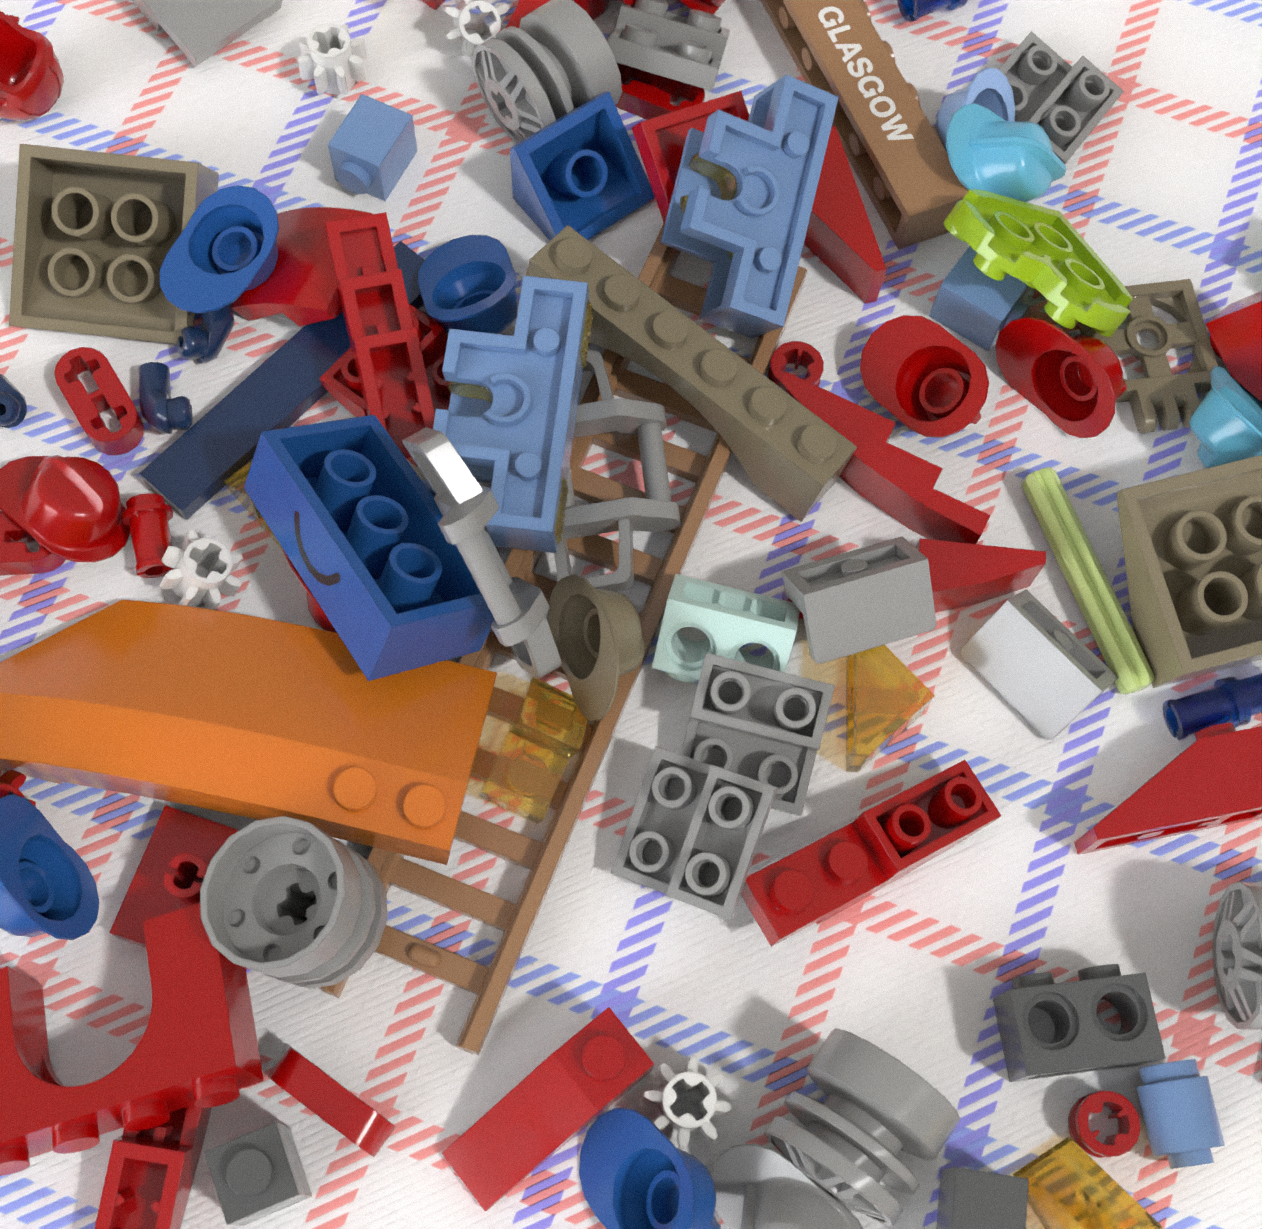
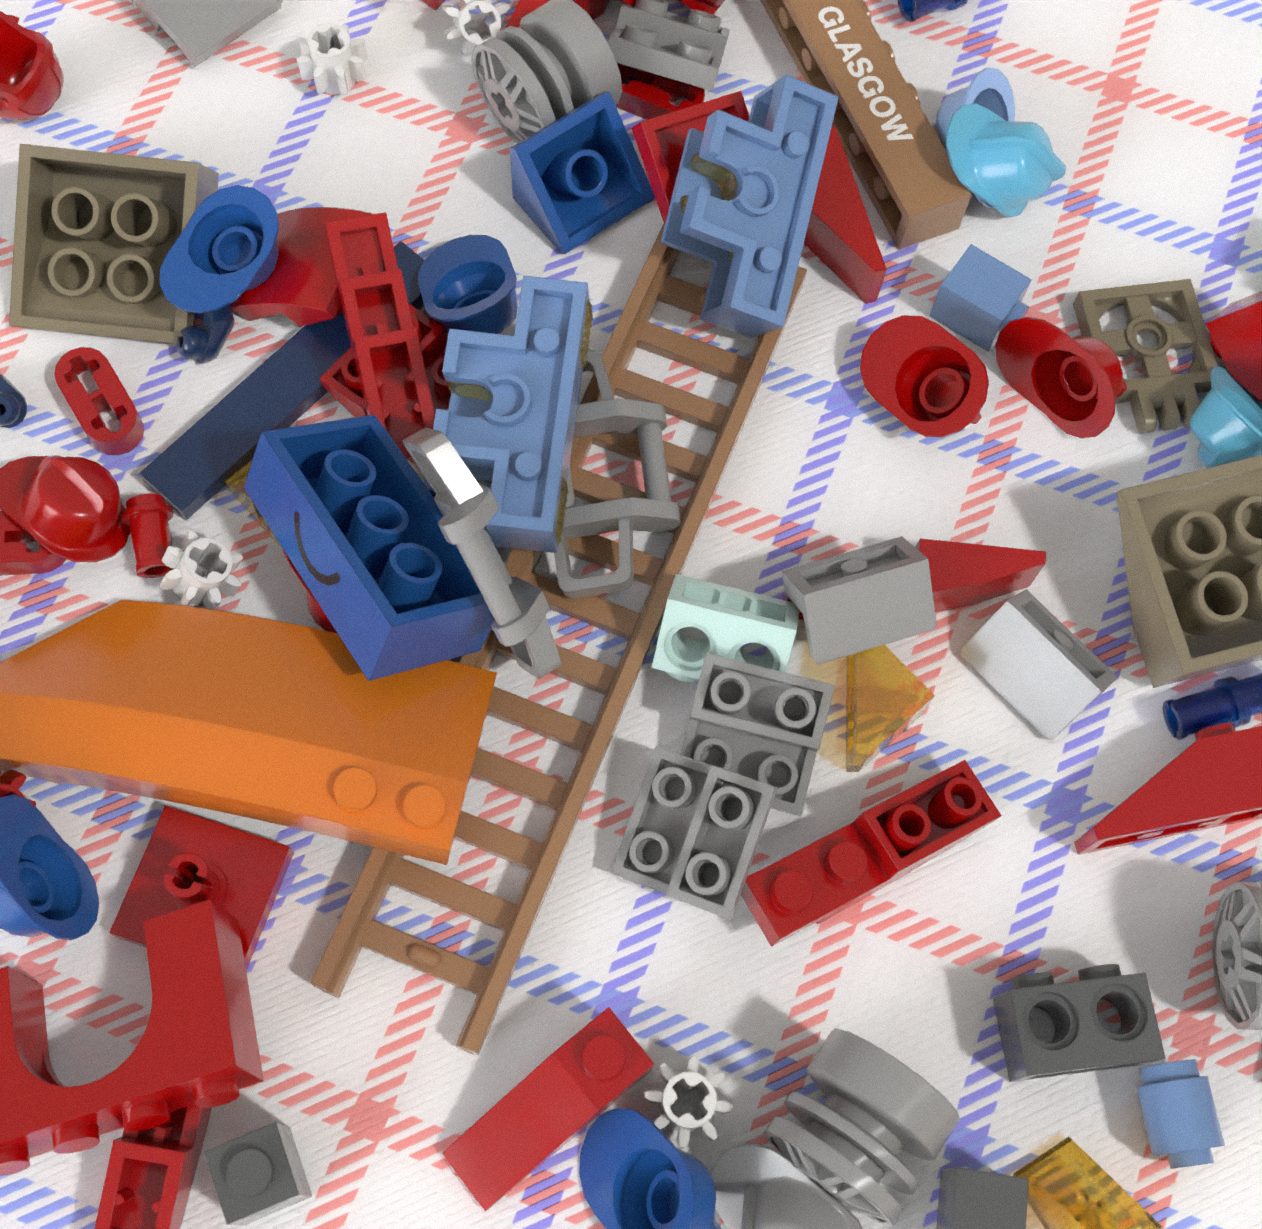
dark blue arm [138,362,193,434] -> none
light grey wheel [200,816,388,989] -> none
red beam [267,1046,396,1157] -> none
medium blue brick [328,94,418,201] -> none
clear yellow slope [478,677,588,824] -> none
dark tan arch [526,225,857,522] -> none
dark tan piece [548,574,645,721] -> none
red bush [768,341,824,387] -> none
red slope [778,371,991,544] -> none
lime plate [943,189,1132,337] -> none
light grey slope [999,31,1124,164] -> none
yellowish green axle [1022,467,1155,694] -> none
red bush [1068,1091,1141,1158] -> none

